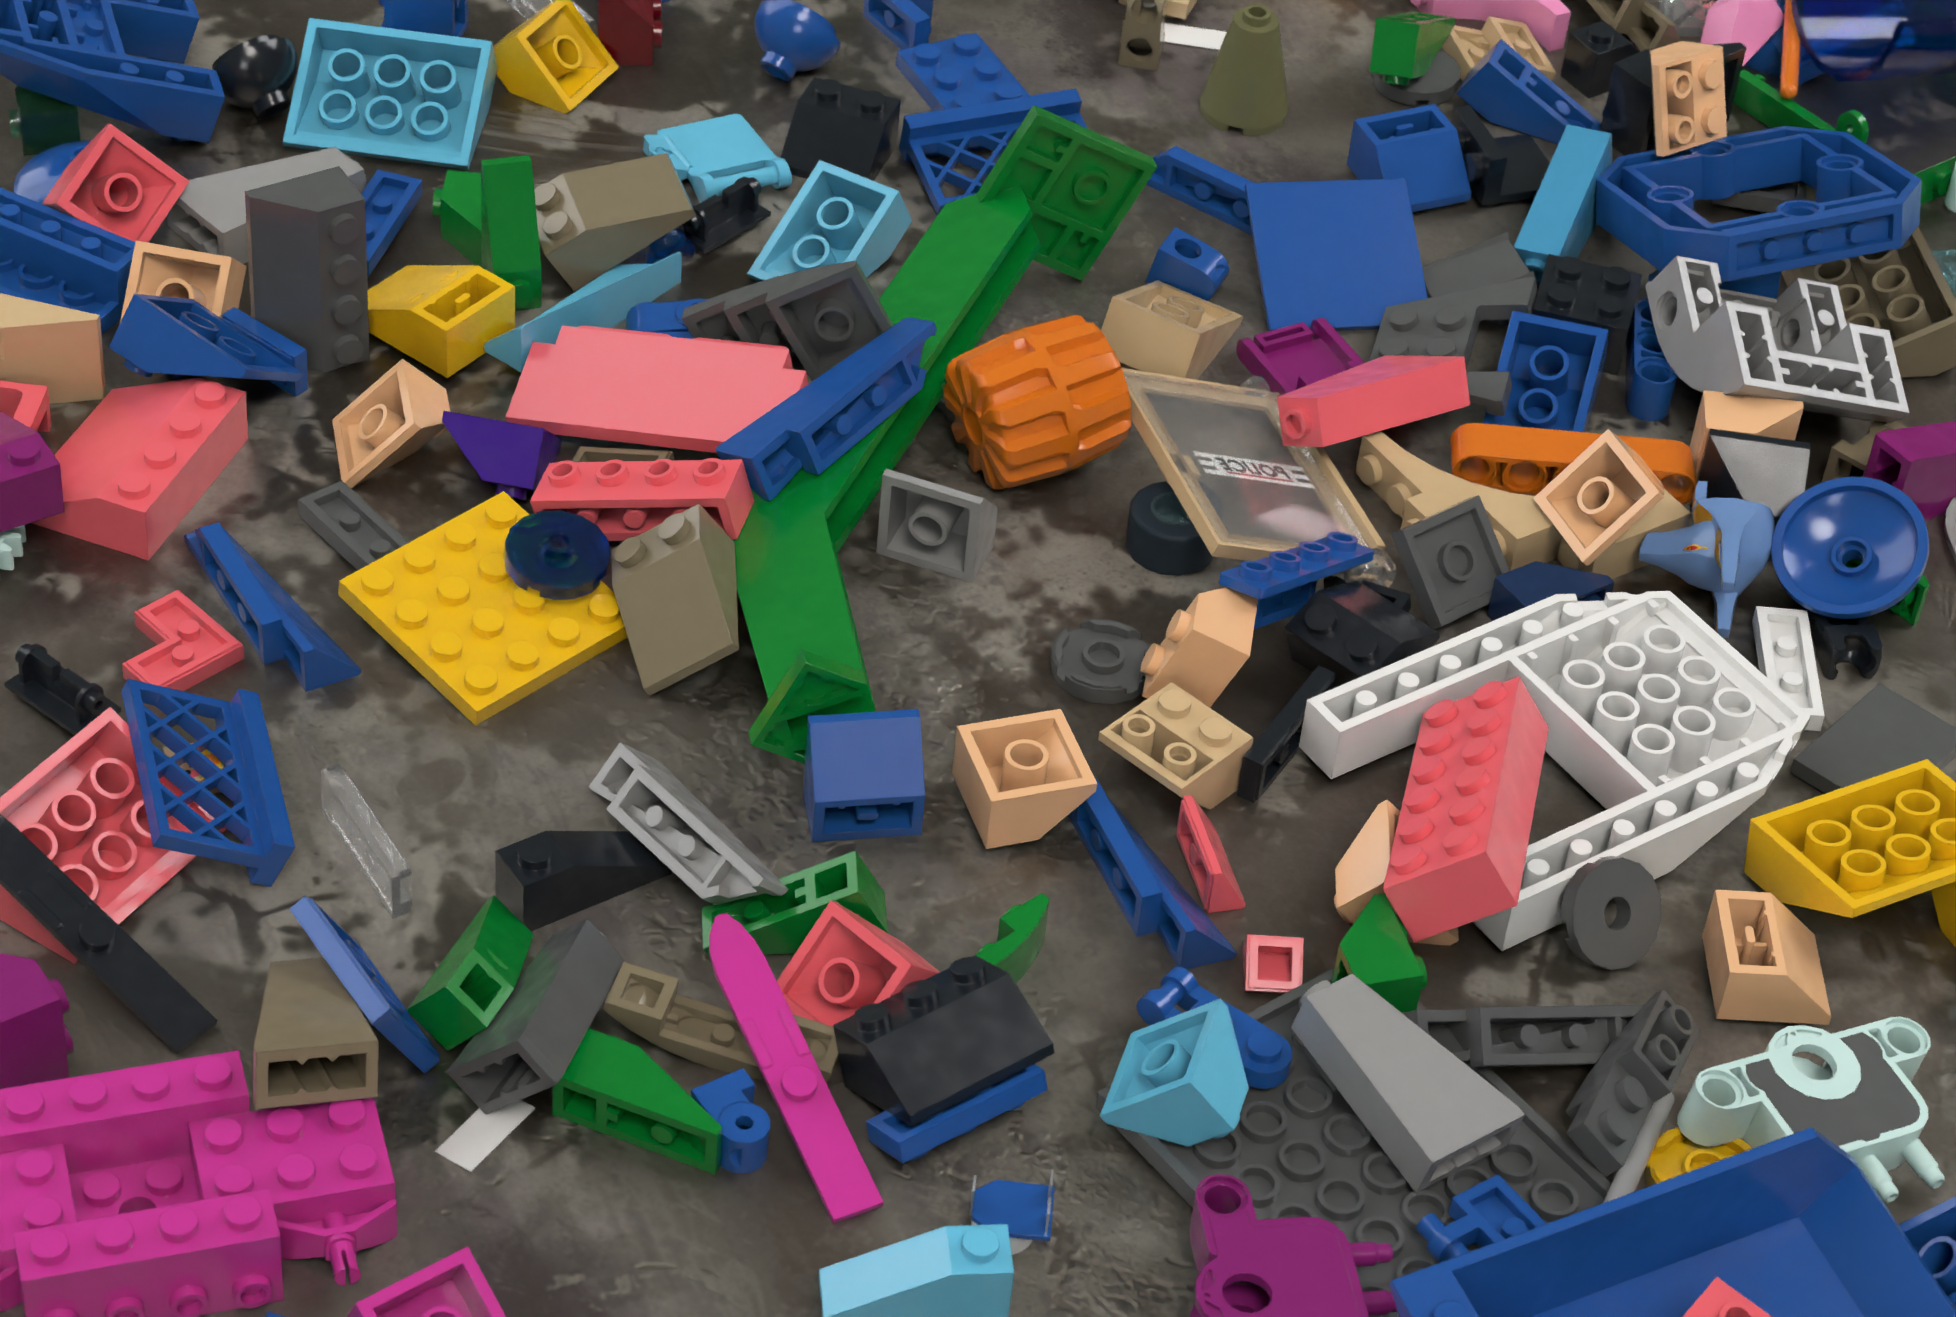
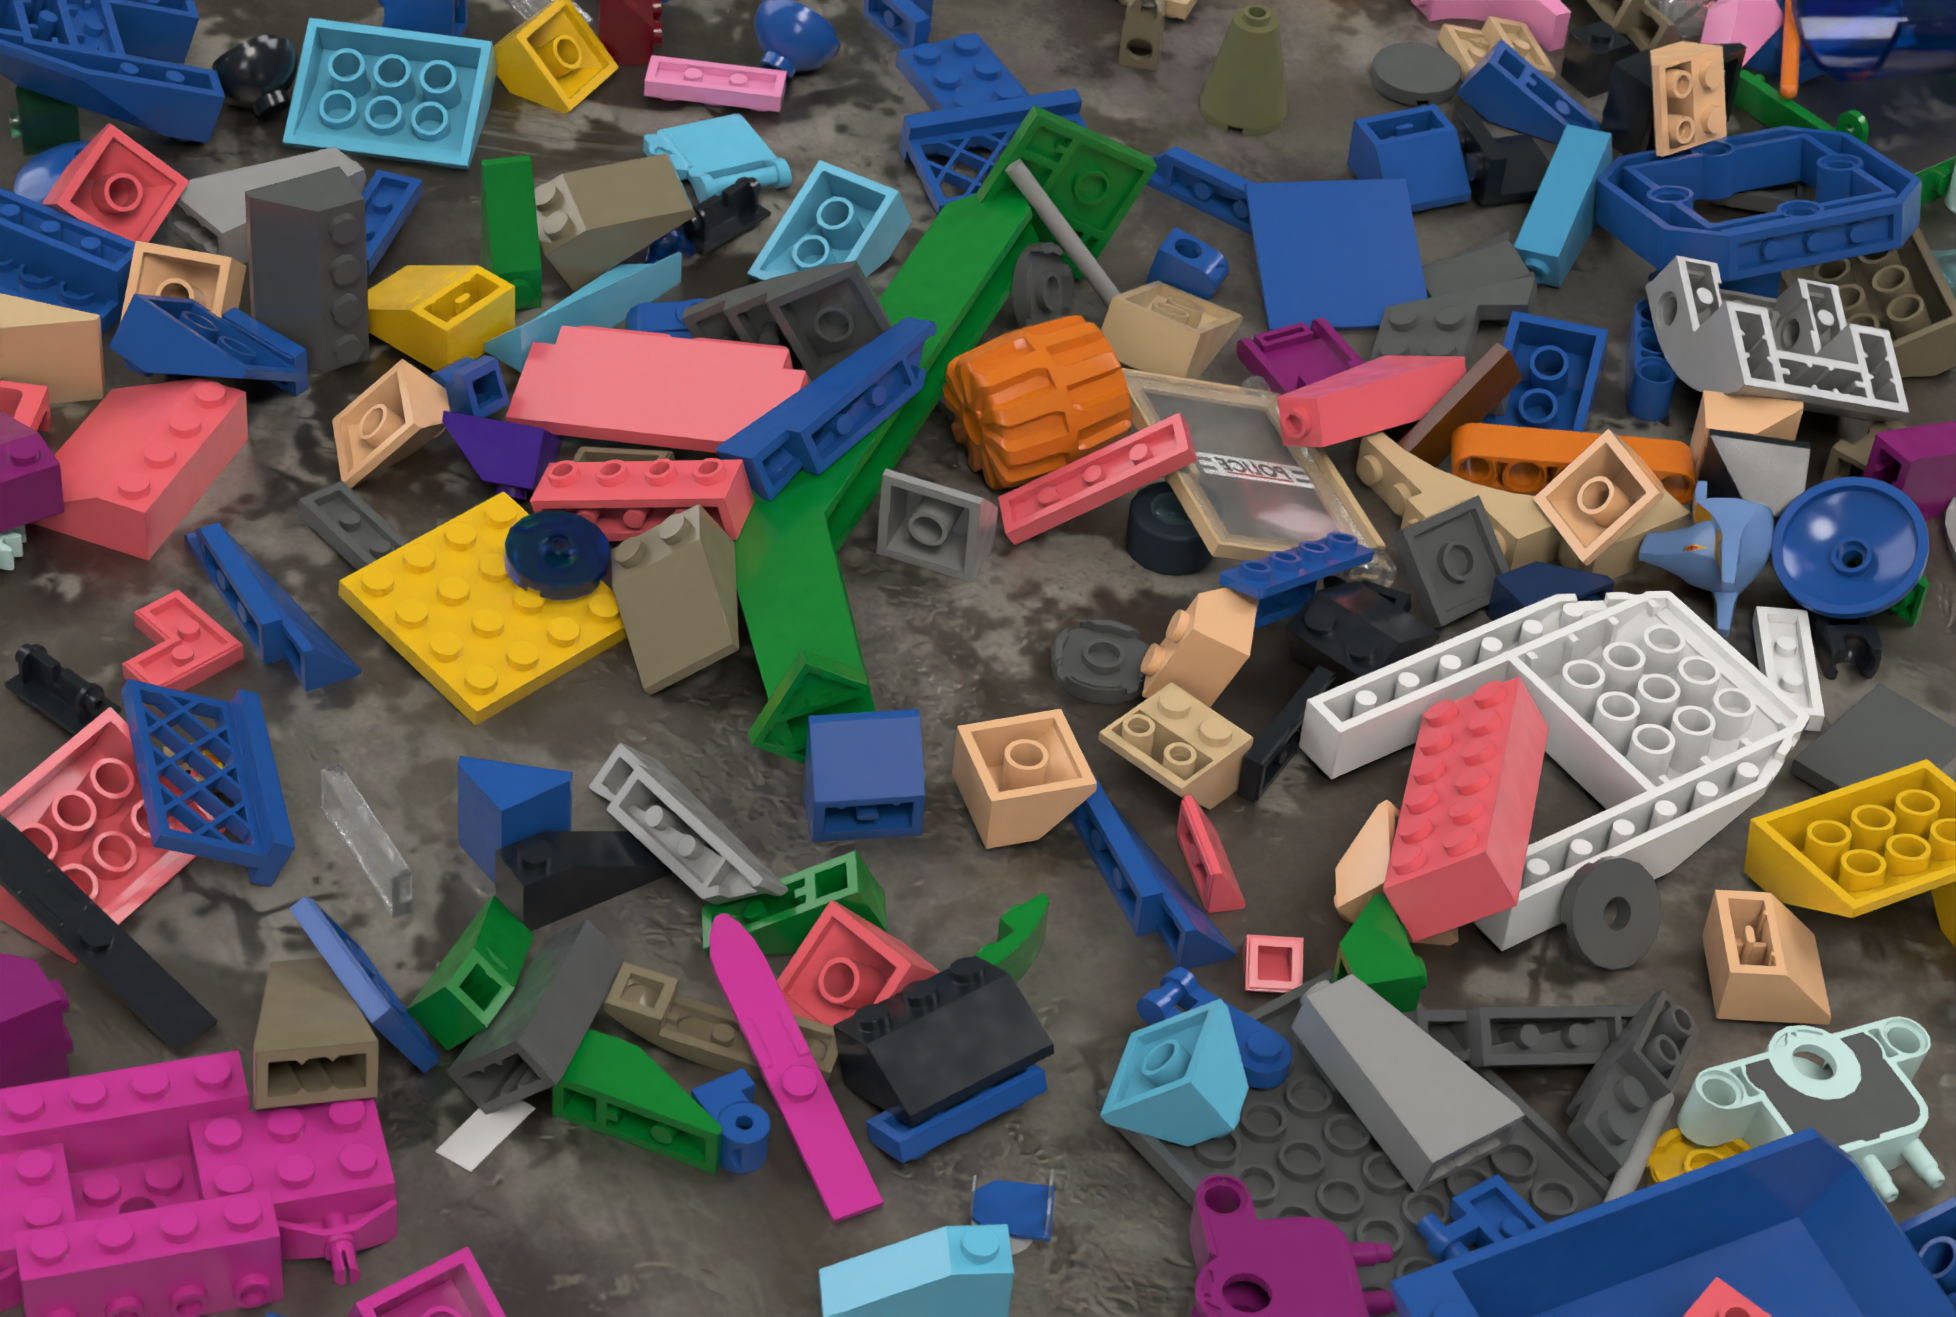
green slope [432,170,481,267] -> none
black slope [780,77,901,181] -> none
white sticker [1164,23,1227,50] -> none
green slope [1369,12,1455,85] -> none
black brick [1532,254,1642,375] -> none
none -> blue leg [429,355,510,418]
none -> blue slope [458,756,573,884]
none -> bright pink plate [644,55,787,112]
none -> coral plate [998,412,1197,545]
none -> light grey bar [1005,159,1121,308]
none -> dark grey tile [1012,242,1075,328]
none -> reddish brown tile [1397,342,1523,468]

